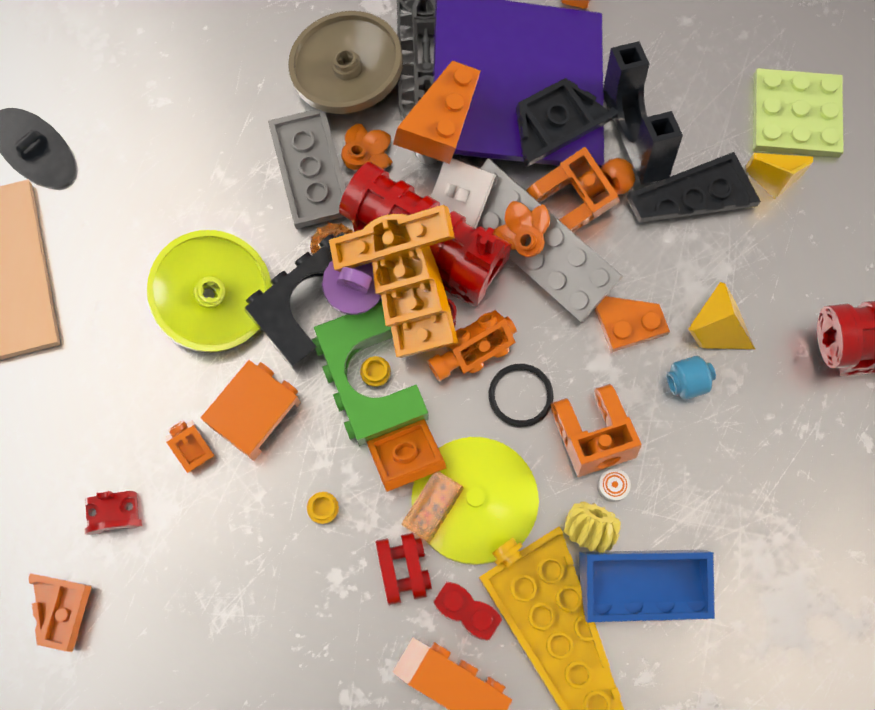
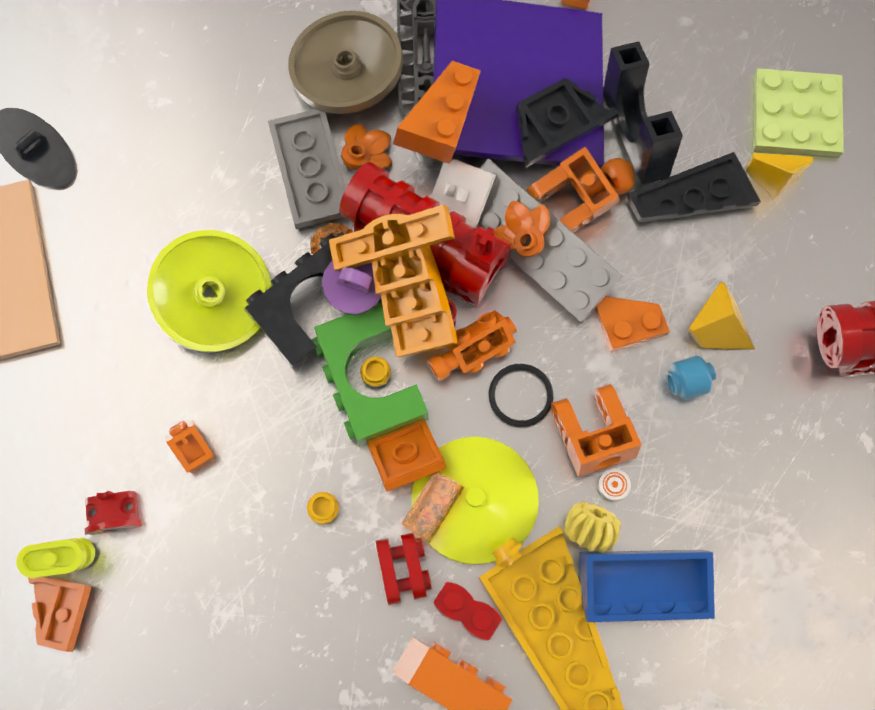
orange panel [200,360,301,461] -> none
none -> neon yellow brick [16,537,95,578]

